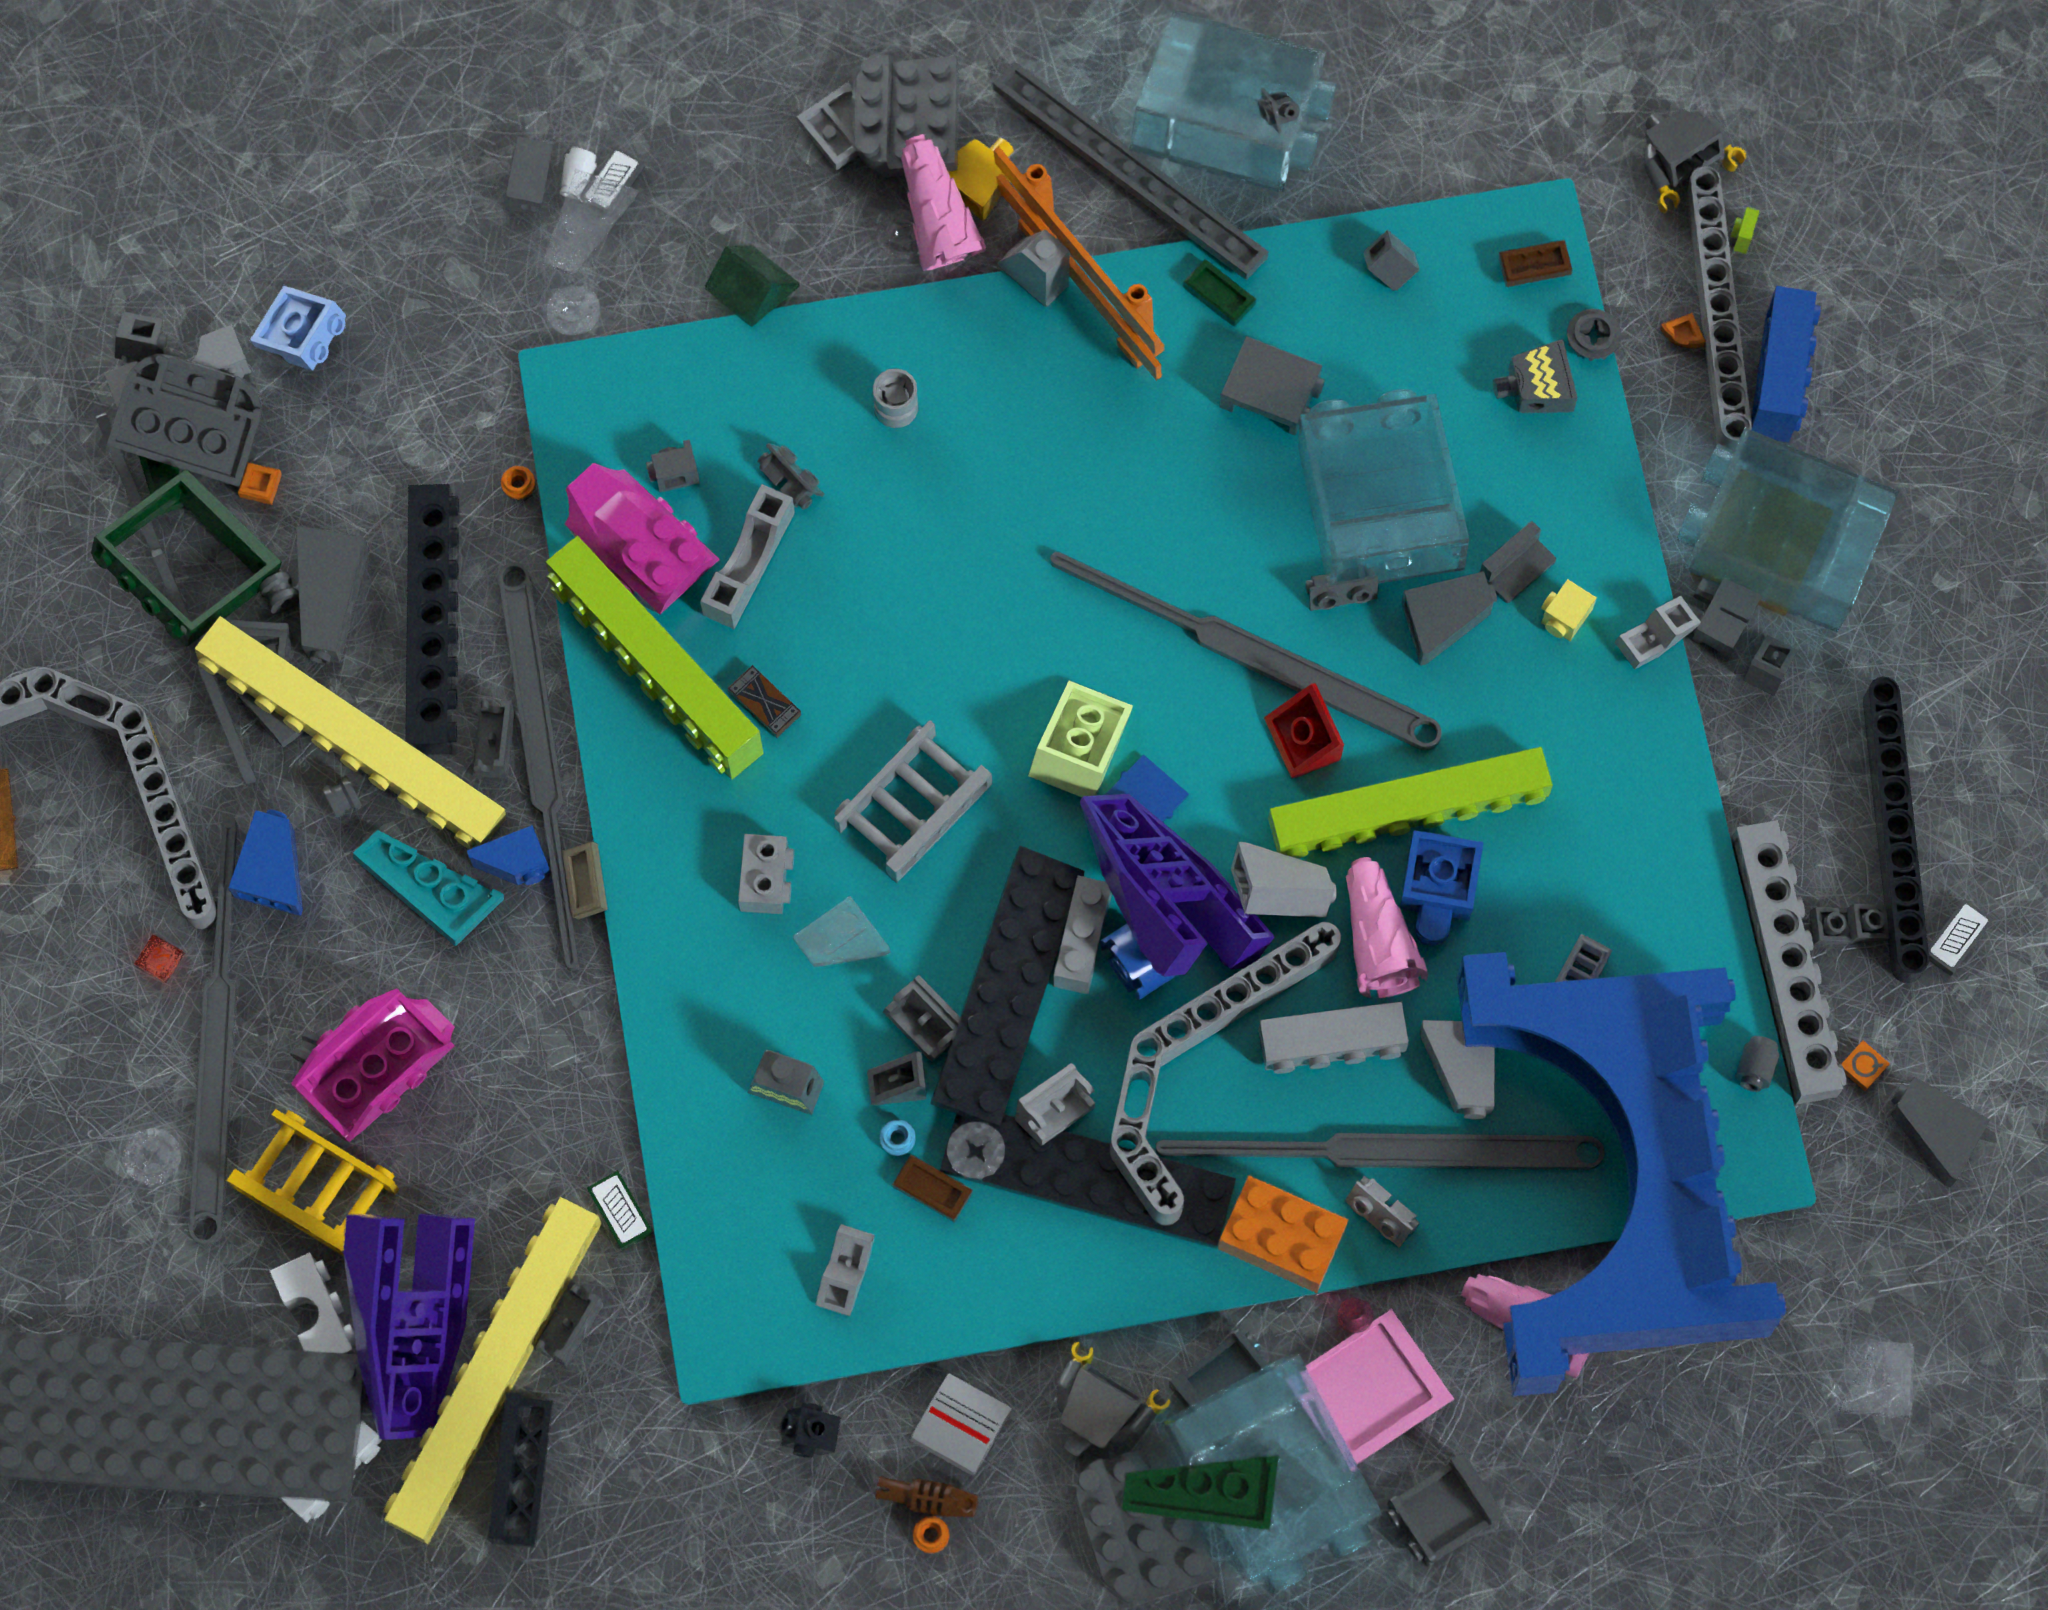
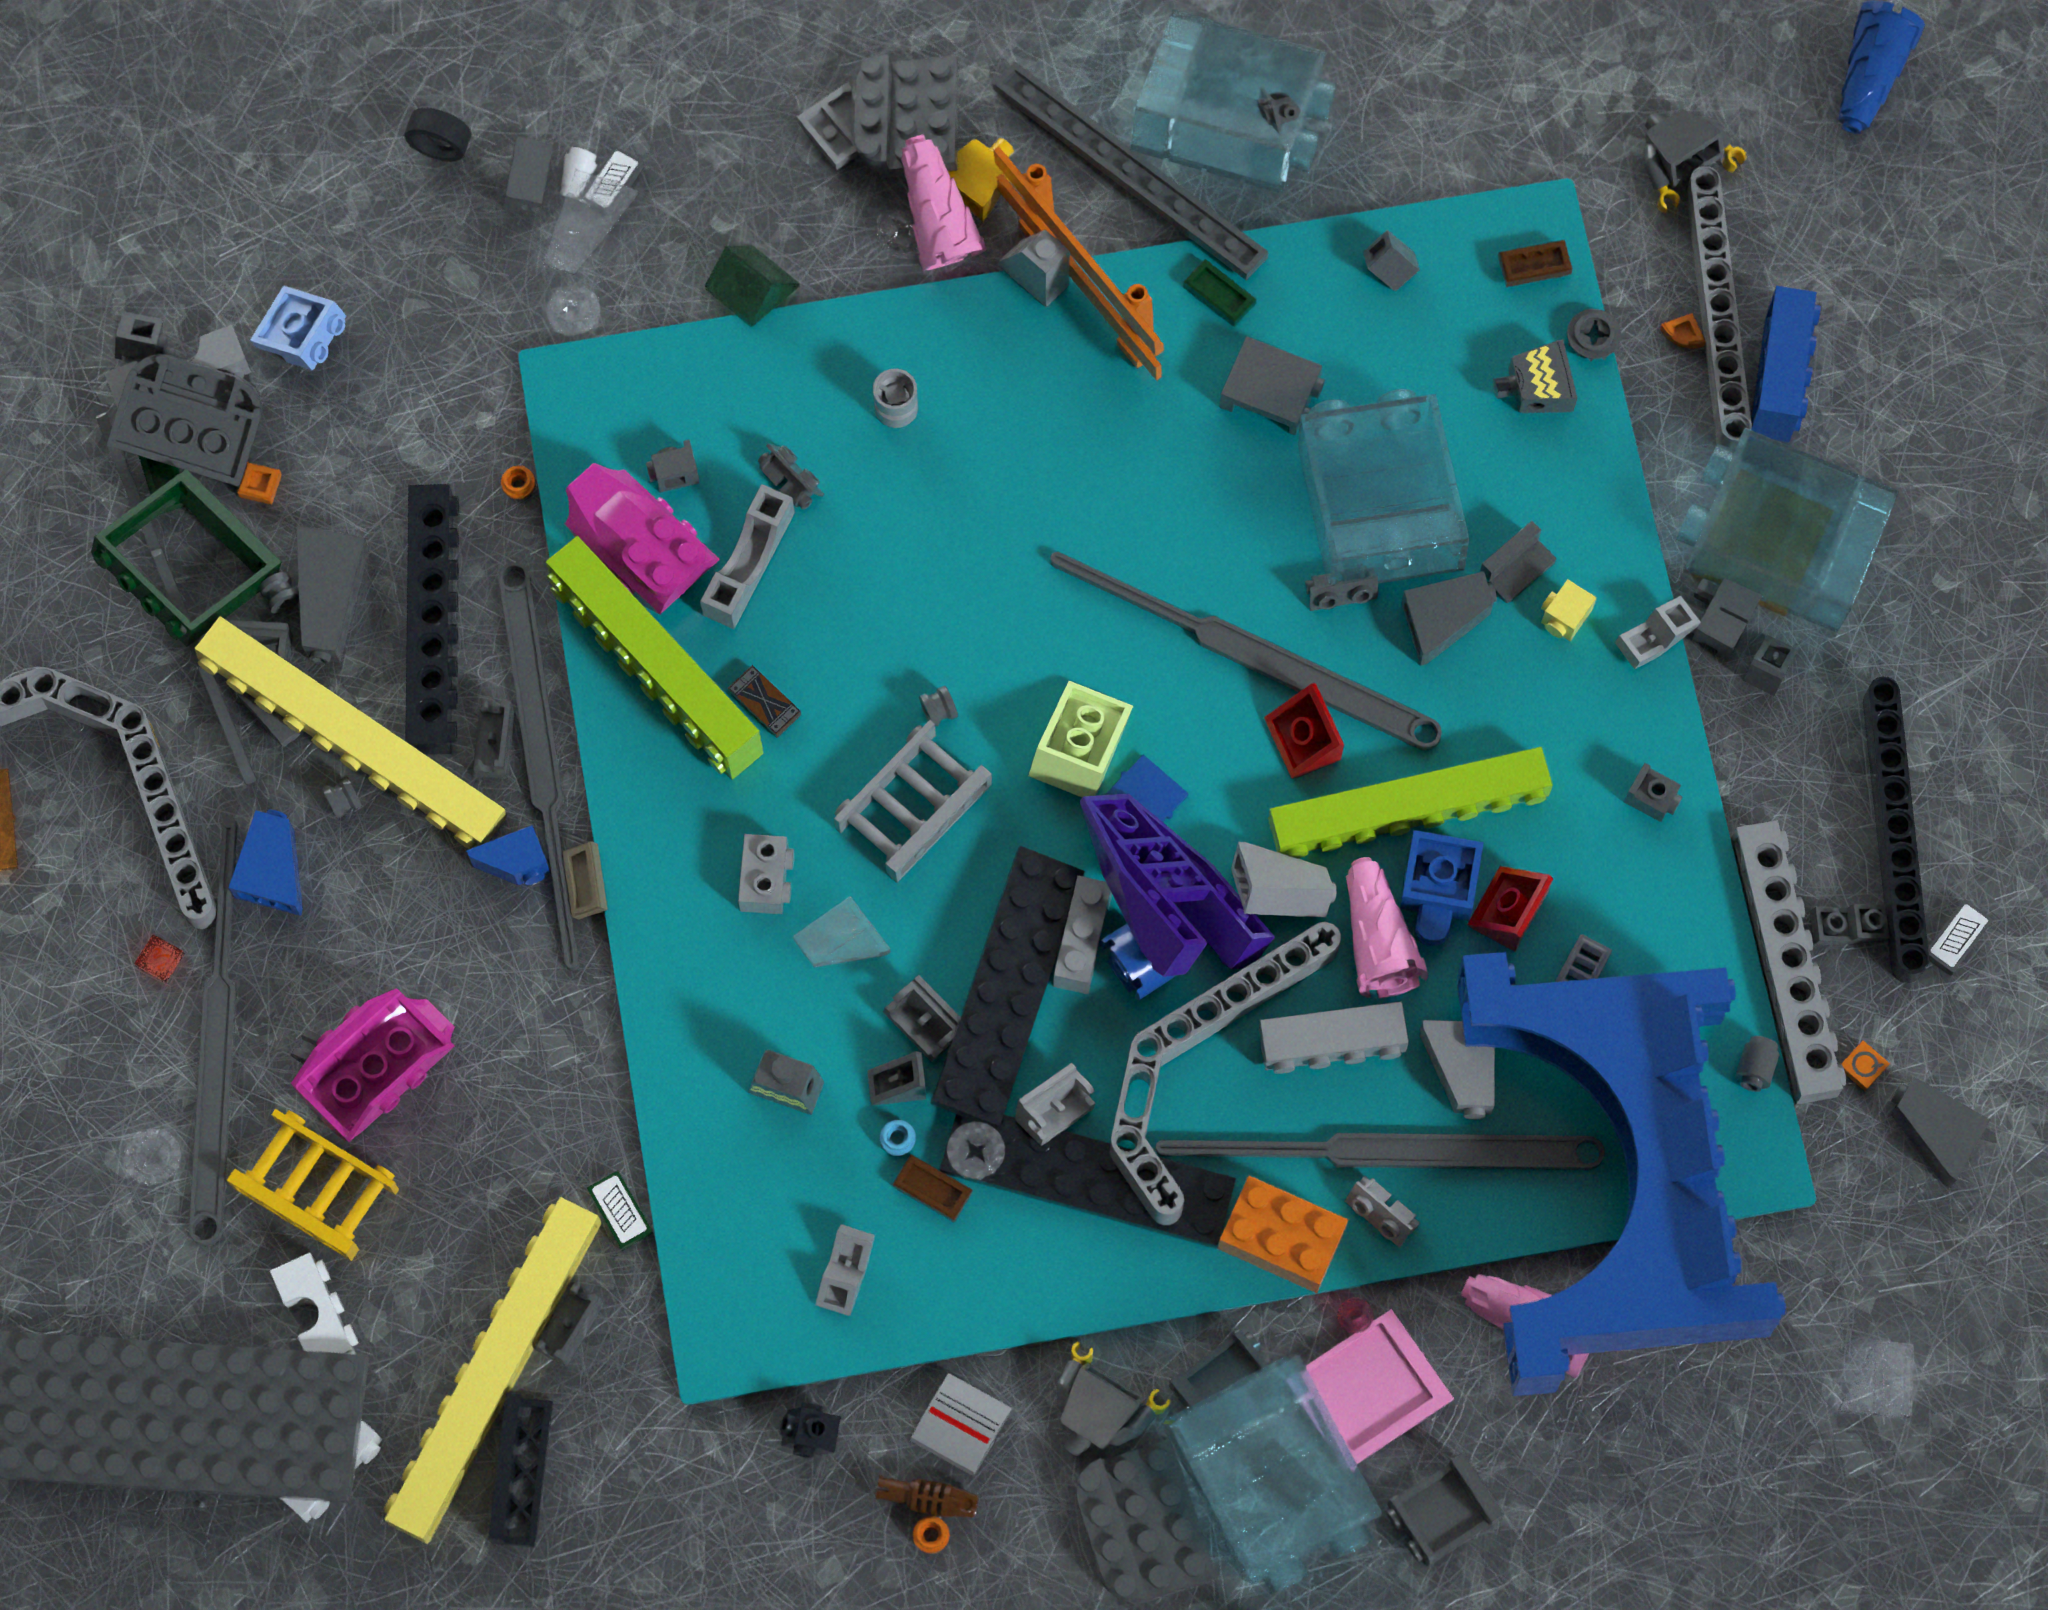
dark purple wedge [343,1214,475,1440] -> none
teal wing [353,830,504,947] -> none
dark green wing [1120,1455,1279,1530] -> none
lime plate [1731,207,1759,254] -> none
none -> black tyre [404,107,472,162]
none -> dark grey wheel [919,685,958,726]
none -> red slope [1467,866,1553,951]
none -> dark grey brick [1624,763,1683,822]
none -> blue cone [1838,0,1925,134]

